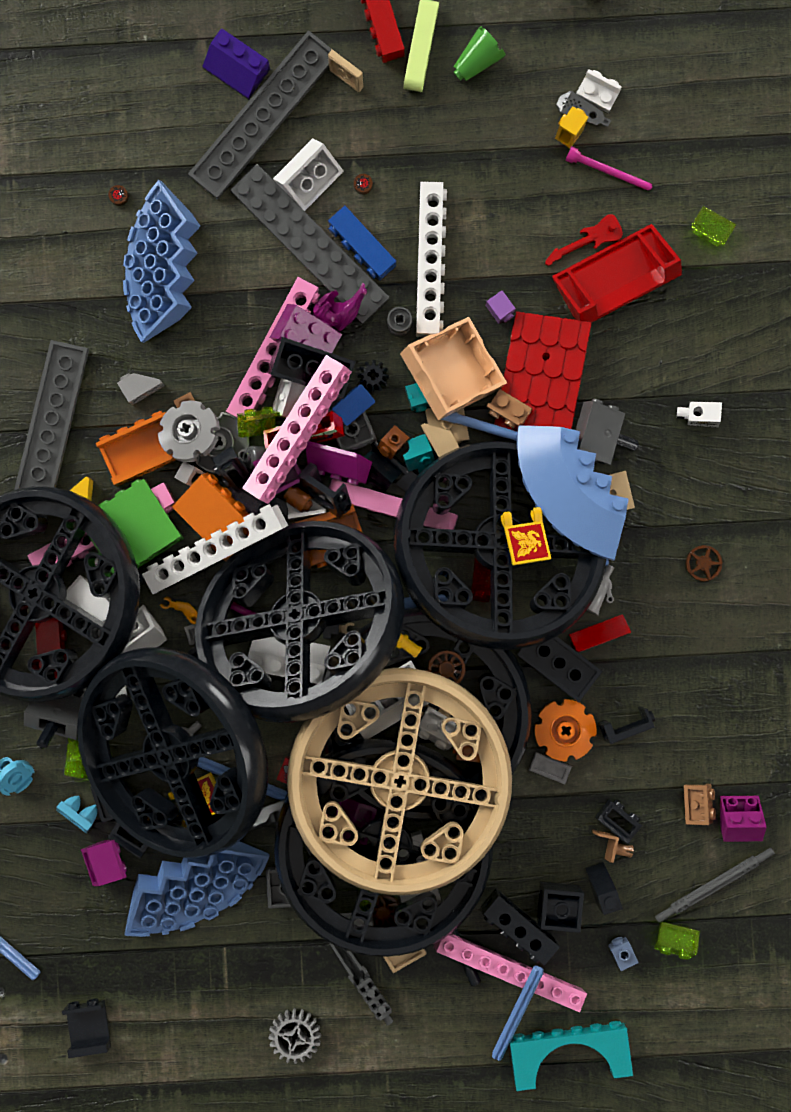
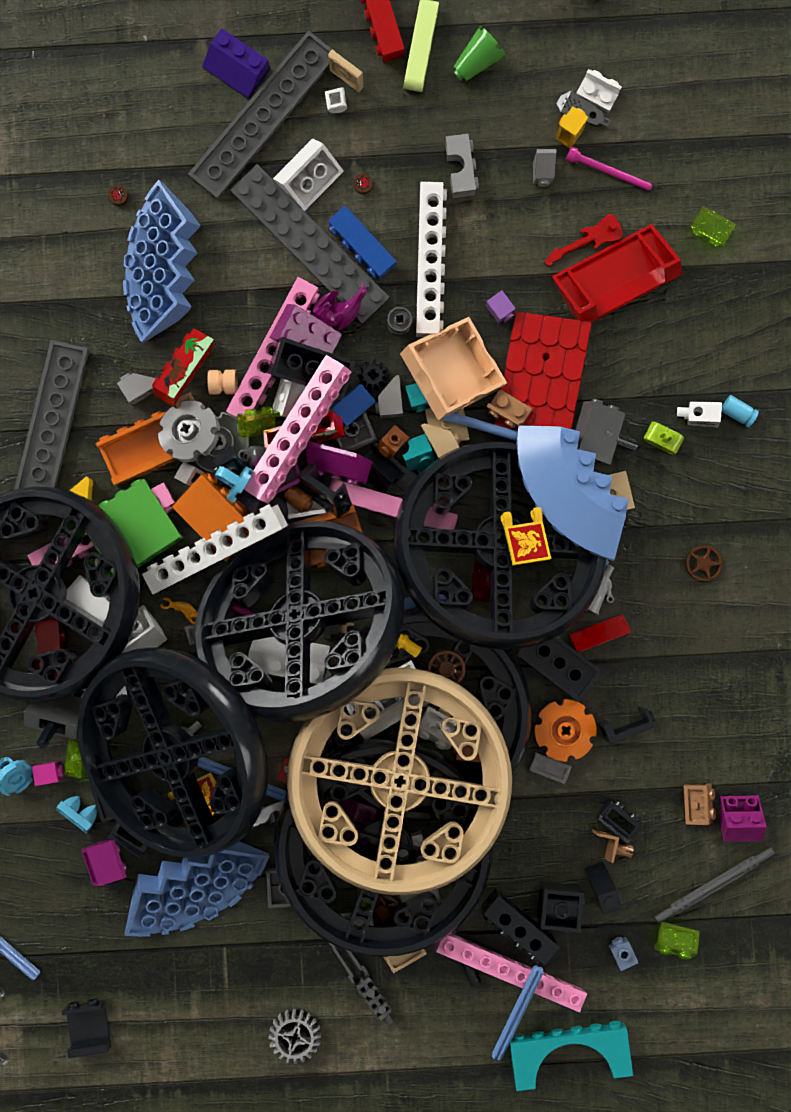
none -> dark pink brick [32,761,64,786]
none -> brick [152,329,214,407]
none -> light nougat wheel [208,370,238,395]
none -> medium azure tile [215,466,254,503]
none -> white brick [325,87,347,113]
none -> light grey slope [375,375,403,418]
none -> light grey arch [445,134,479,198]
none -> light grey slope [533,149,556,187]
none -> lime beam [643,422,684,455]
none -> medium azure piece [721,395,759,427]

